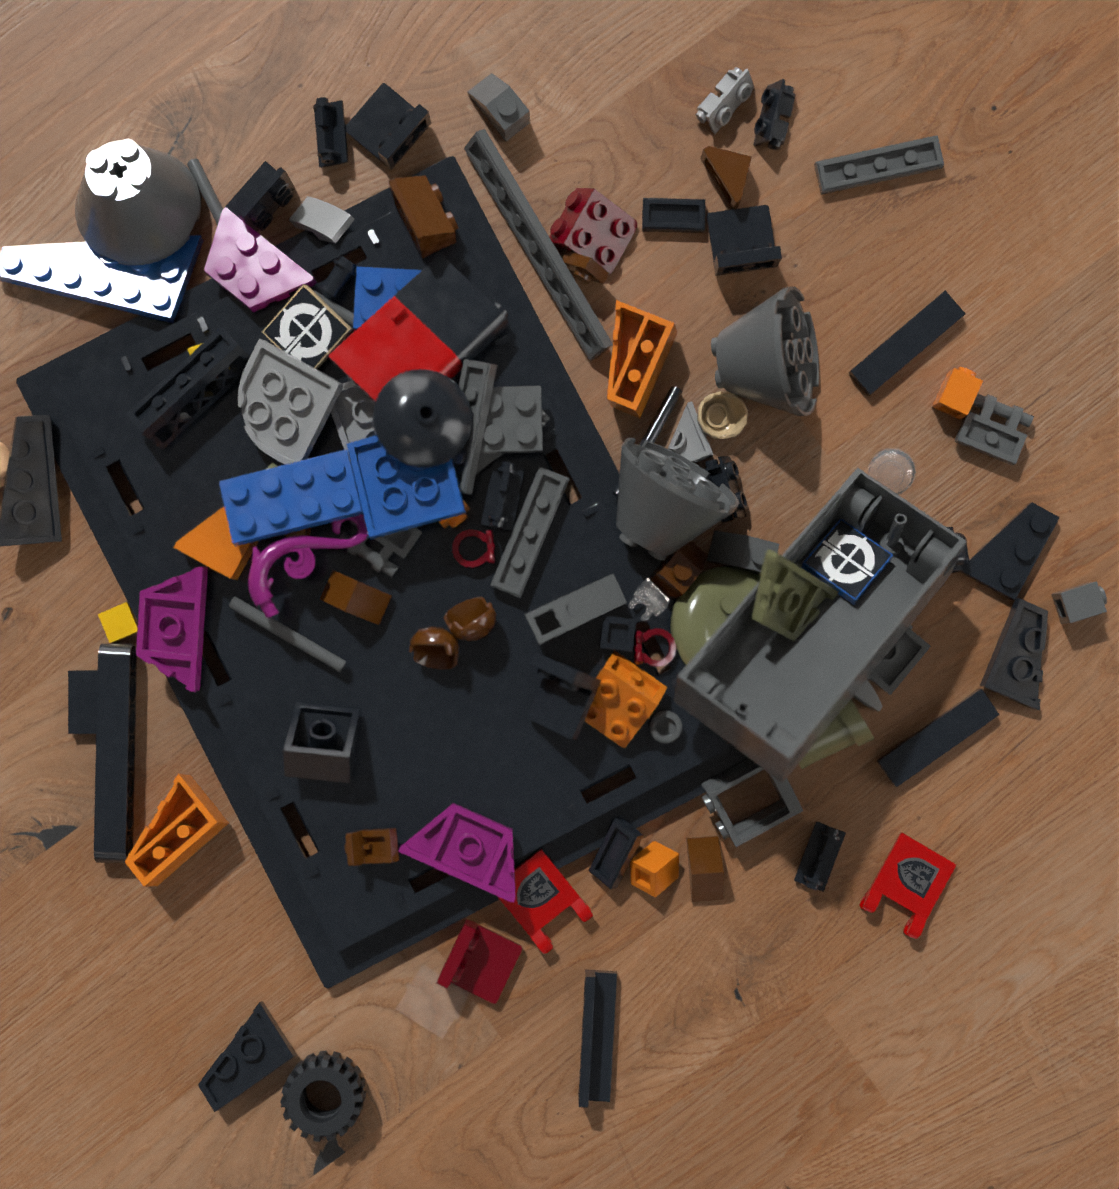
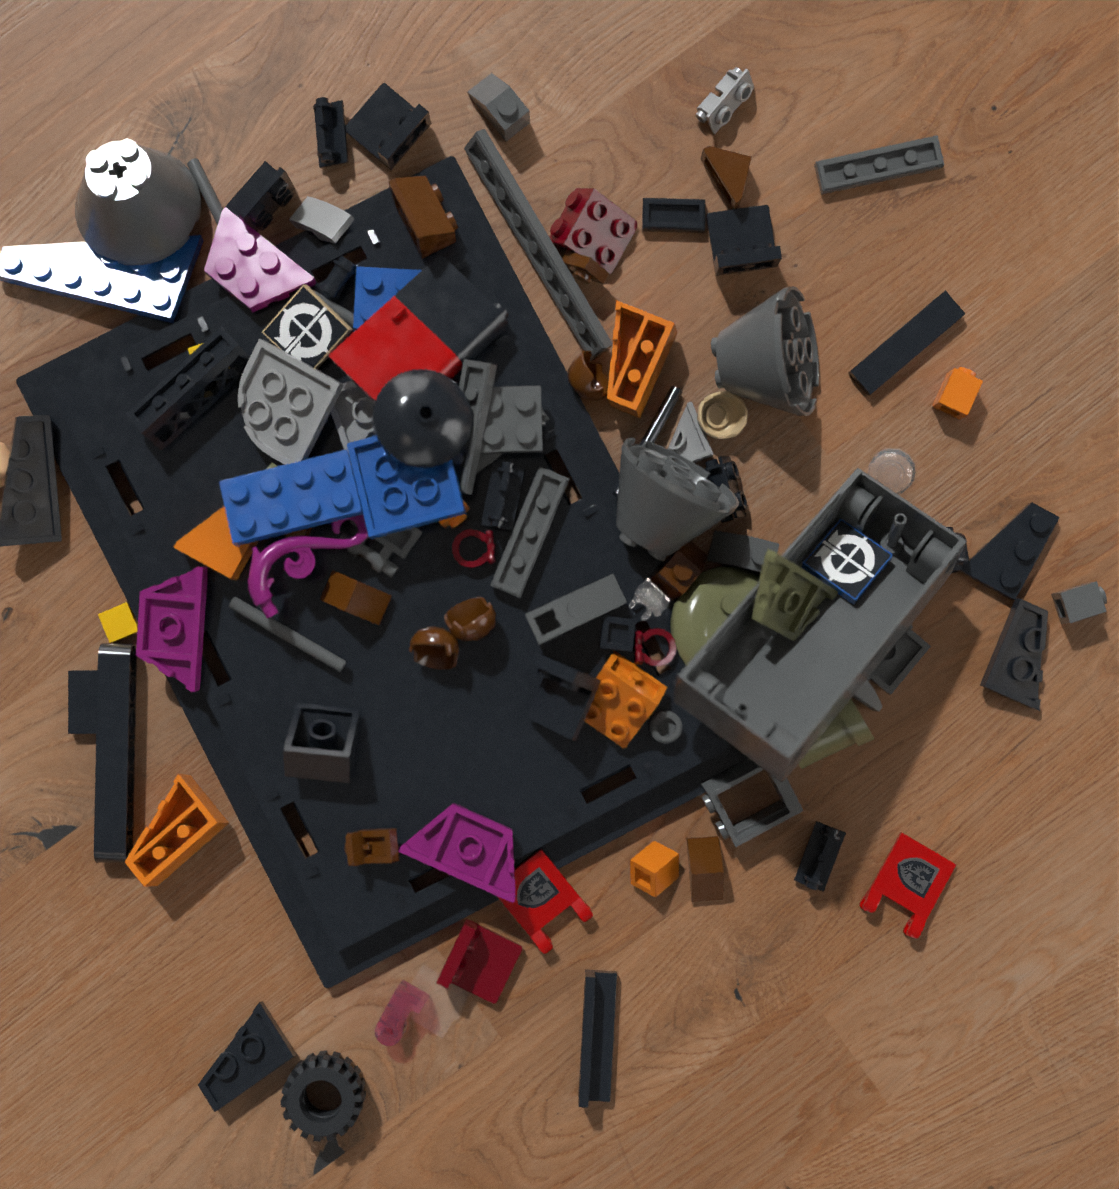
black tile [589,817,644,889] -> none
black hinge [753,79,796,150] -> none
black tile [876,689,1000,787] -> none
dark grey plate [954,394,1034,466] -> none
none -> clear pink leg [375,980,430,1046]
none -> reddish brown hair [567,350,609,401]

